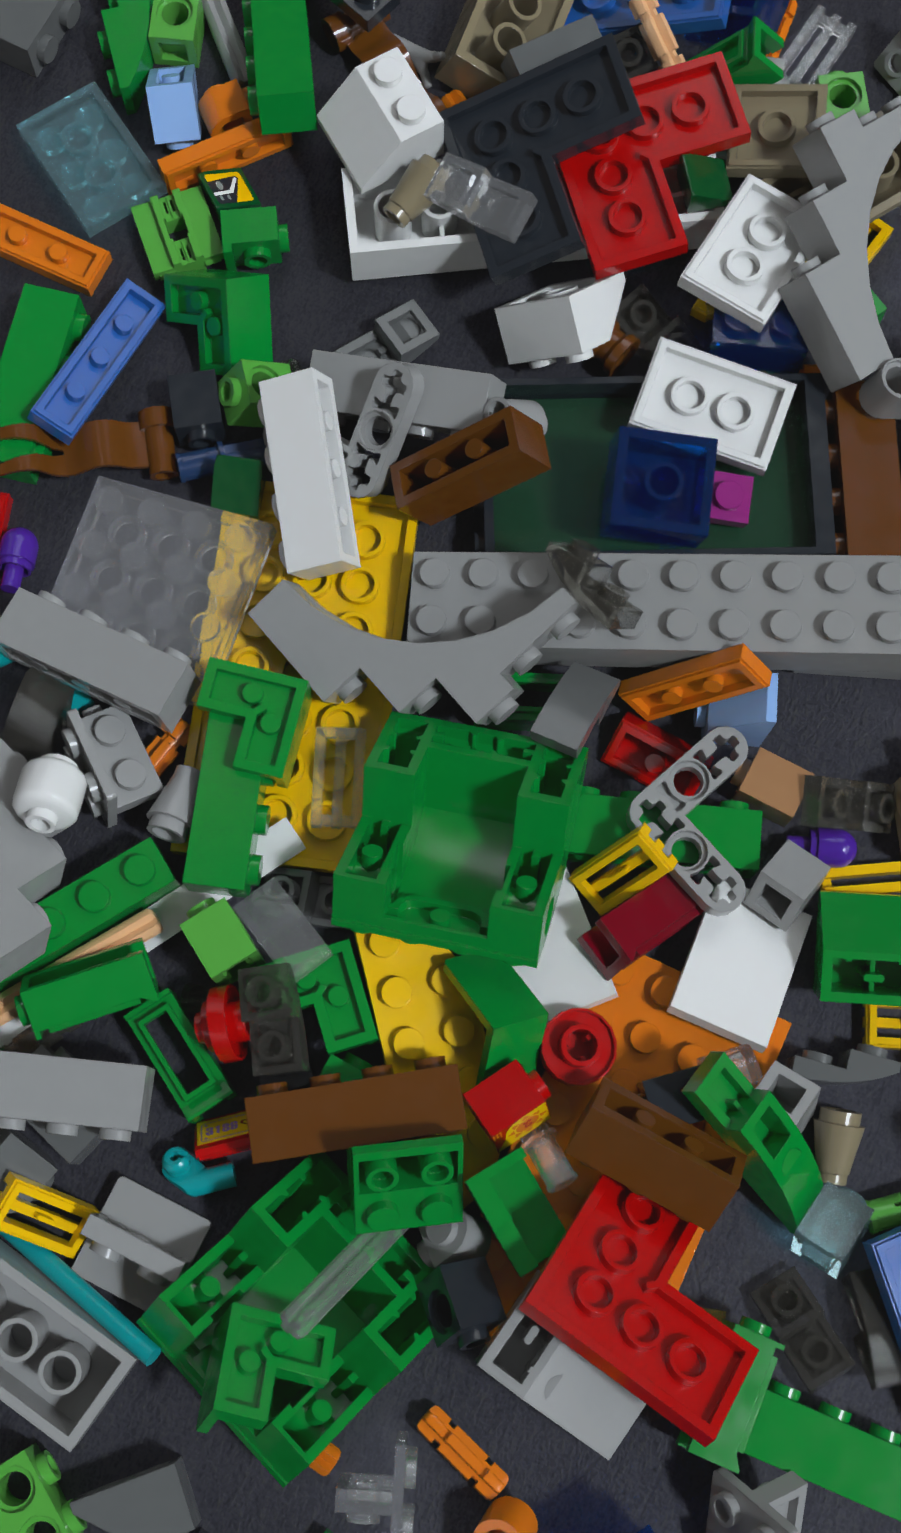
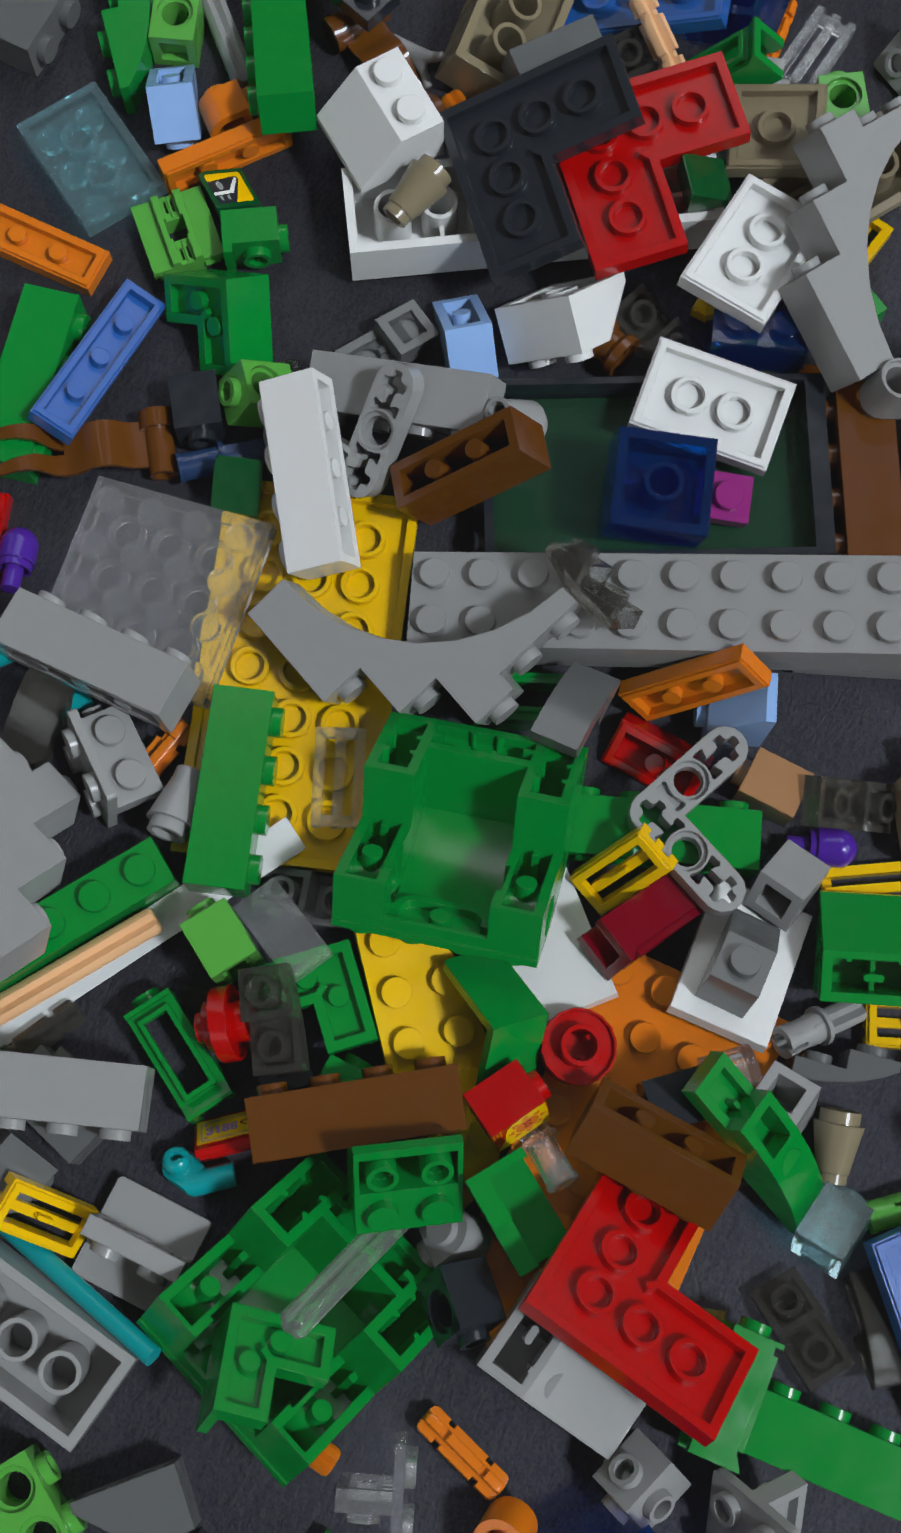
white head [12,753,87,834] -> none
green window [14,938,159,1040] -> none
green panel [196,657,313,789] -> none
clear slope [423,152,538,244] -> none
none -> light blue slope [432,294,498,377]
none -> light grey brick [593,1427,692,1533]
none -> dark grey slope [695,909,781,1018]
none -> light grey axle [771,1002,867,1059]

